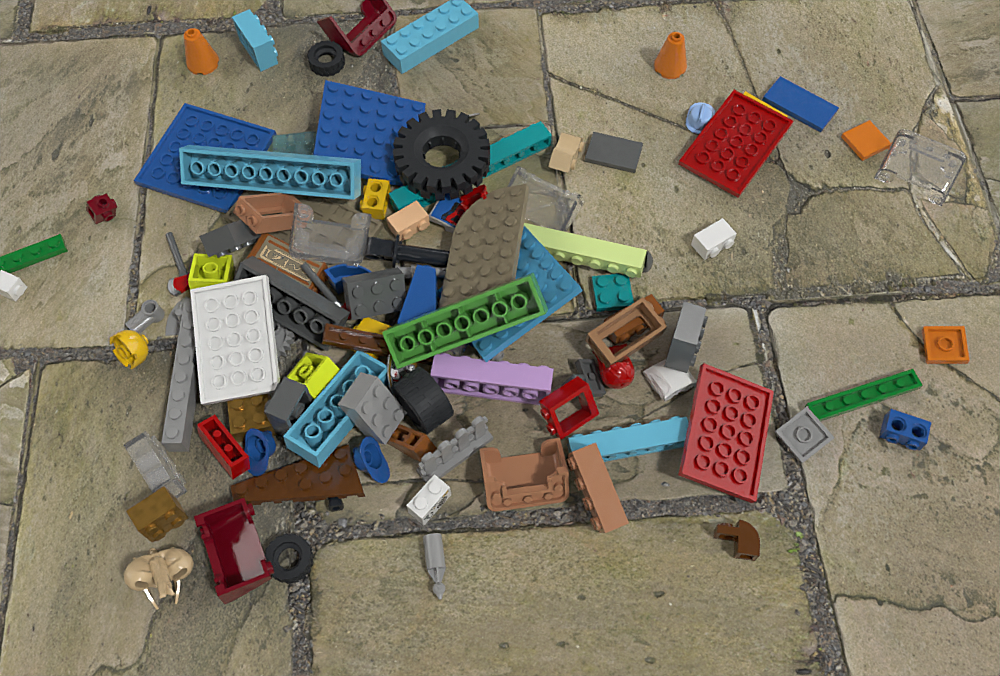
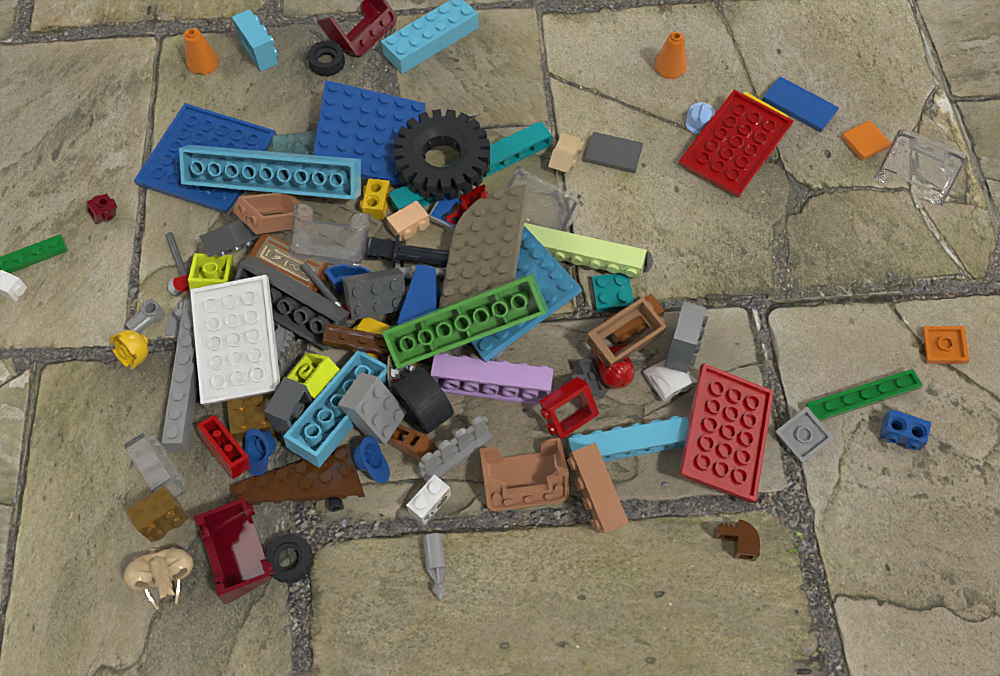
white brick [691,218,737,260] -> none

